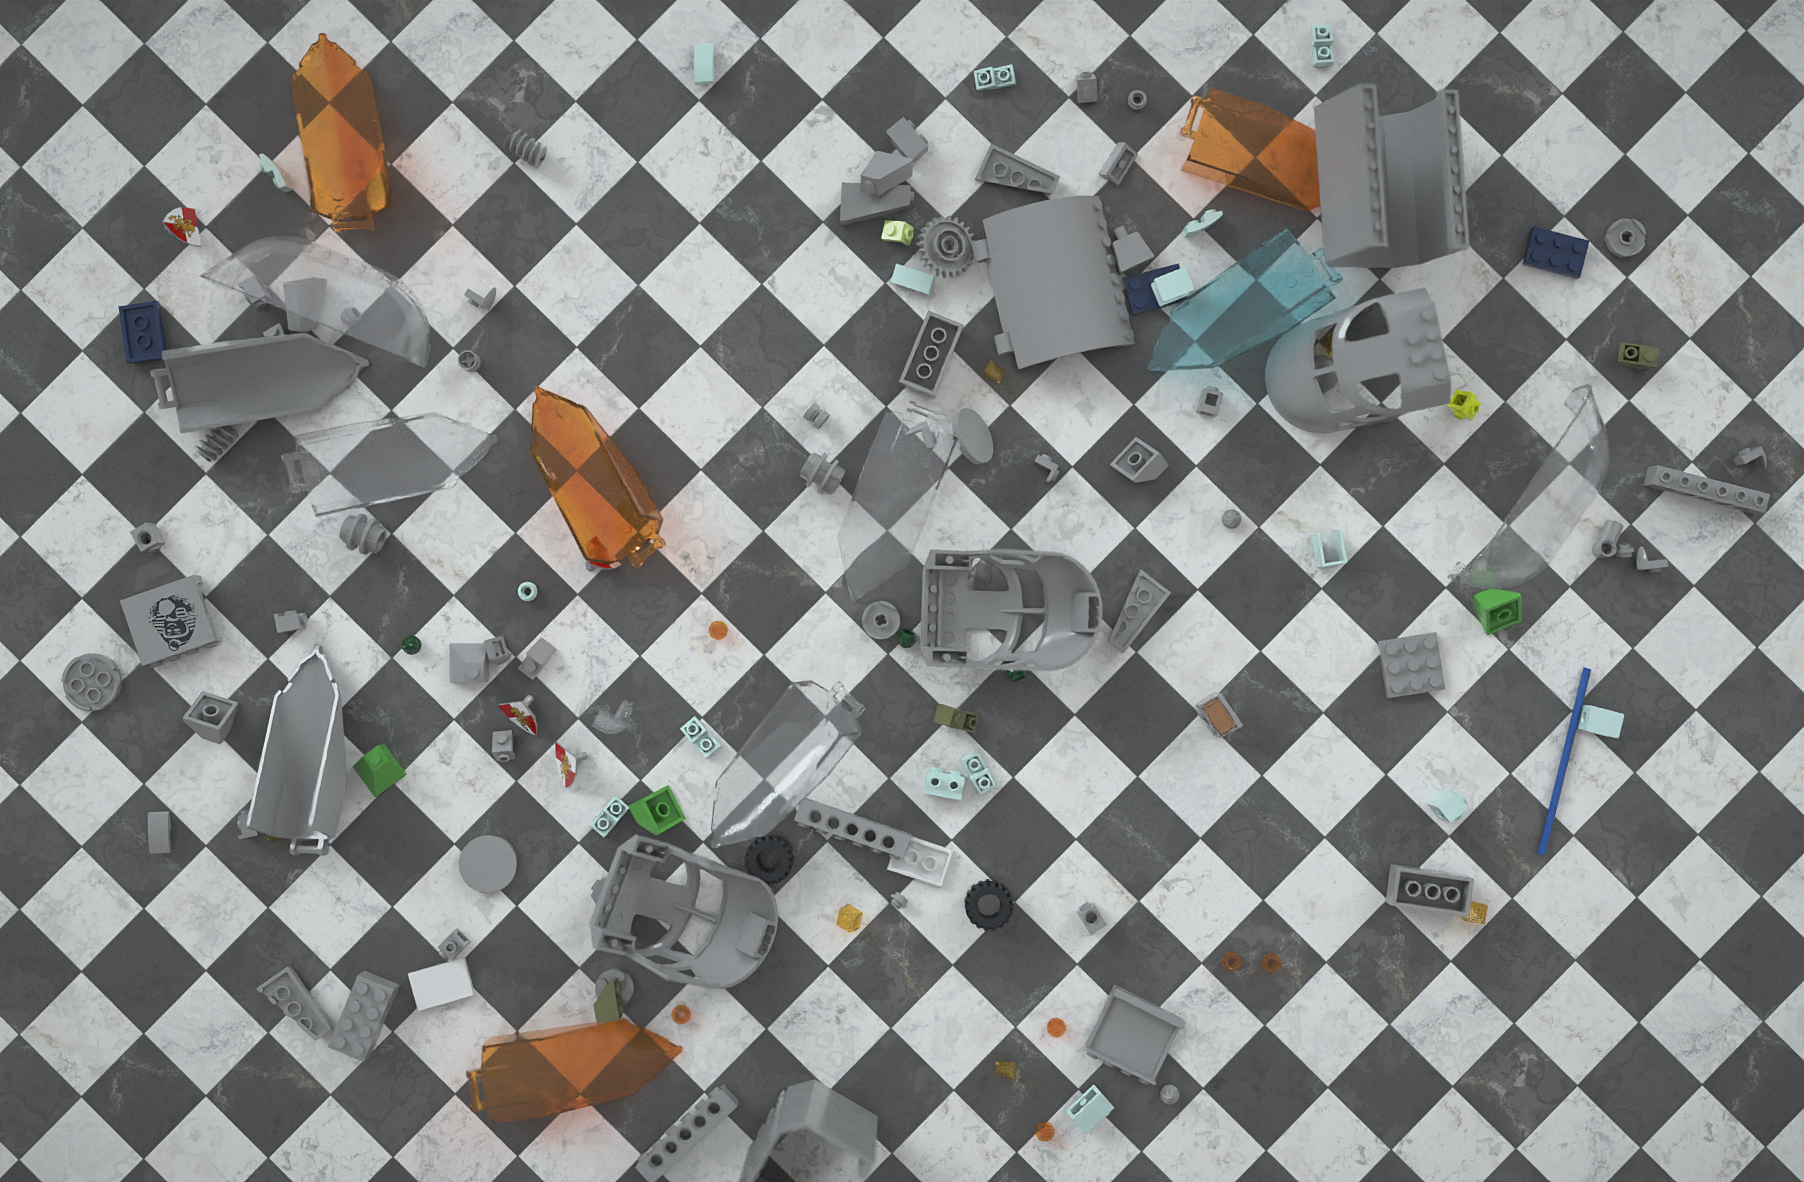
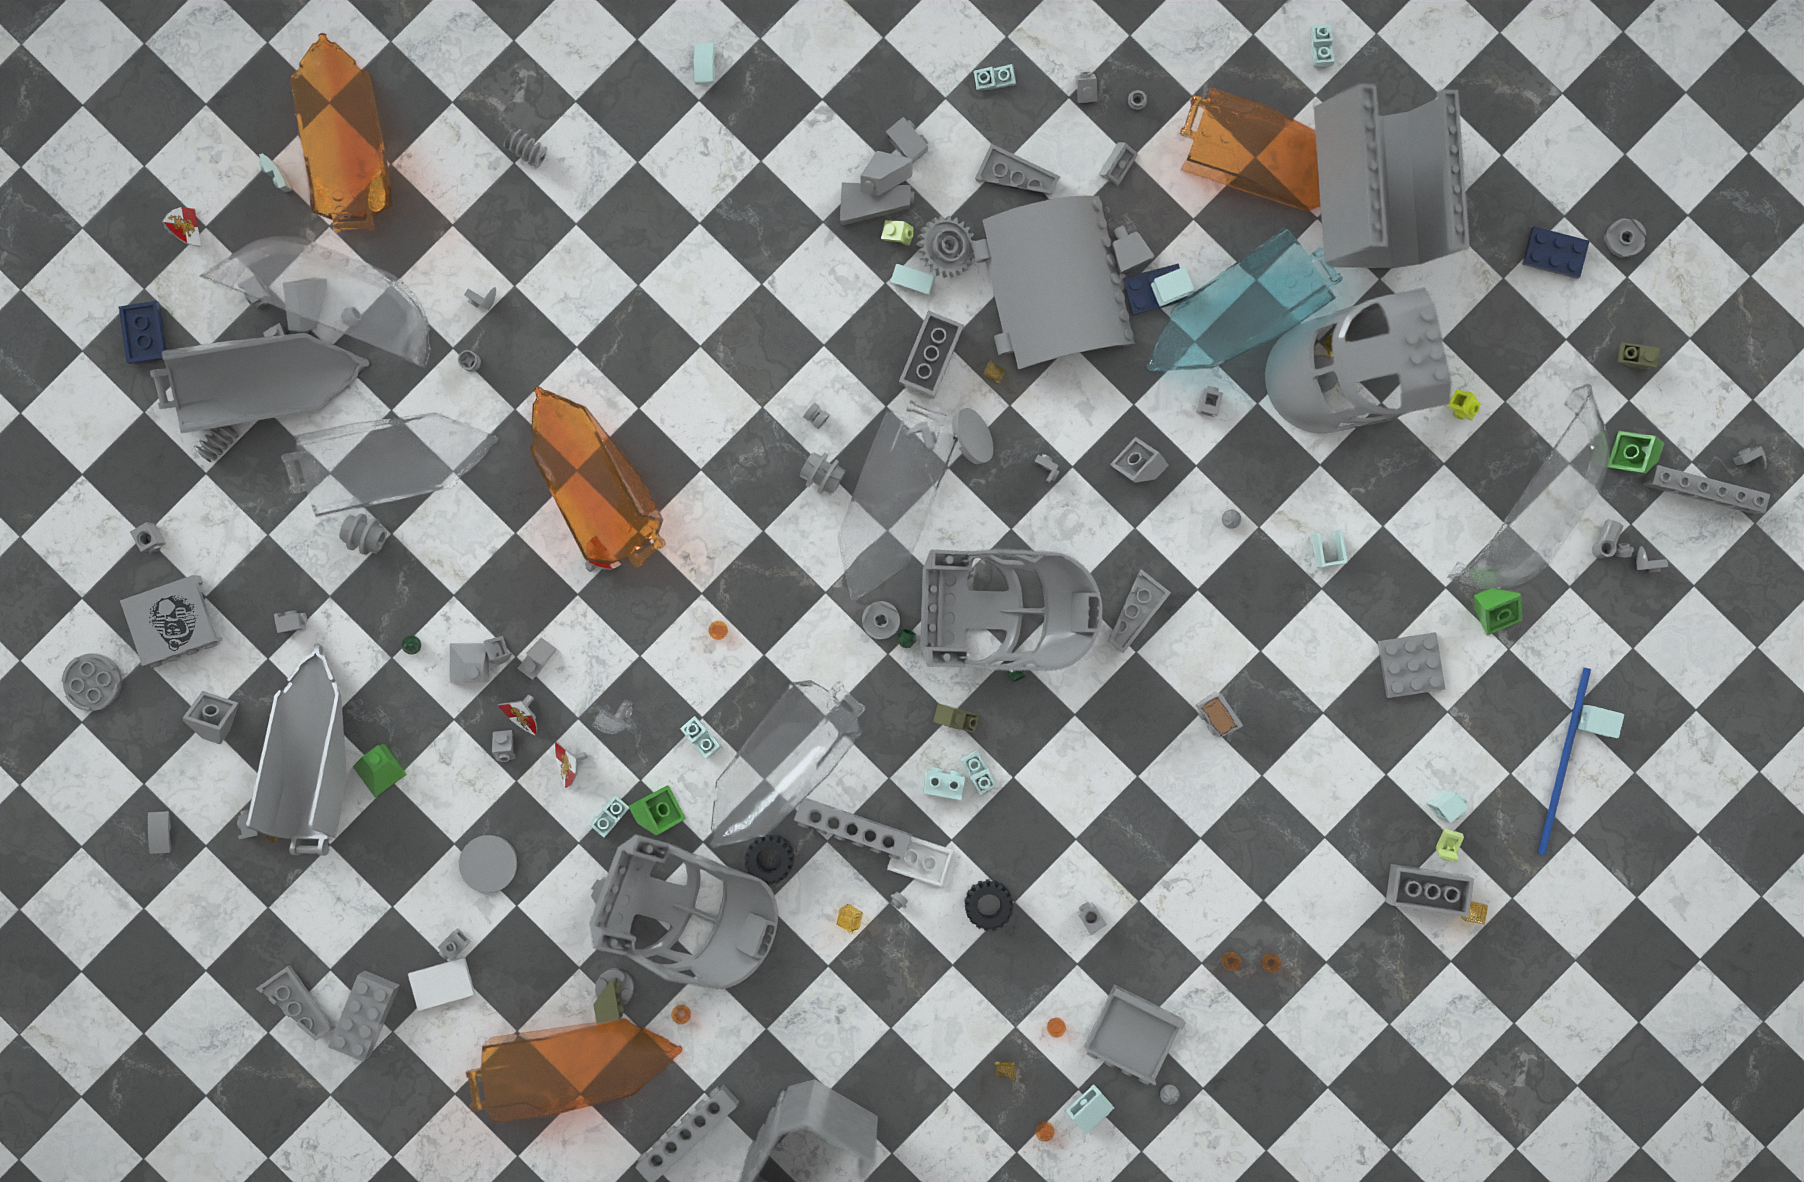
light aqua plate [518,582,538,601] -> none
light aqua slope [1183,209,1223,237] -> none
none -> yellowish green bracket [1436,829,1464,862]
none -> bright green slope [1607,431,1664,474]

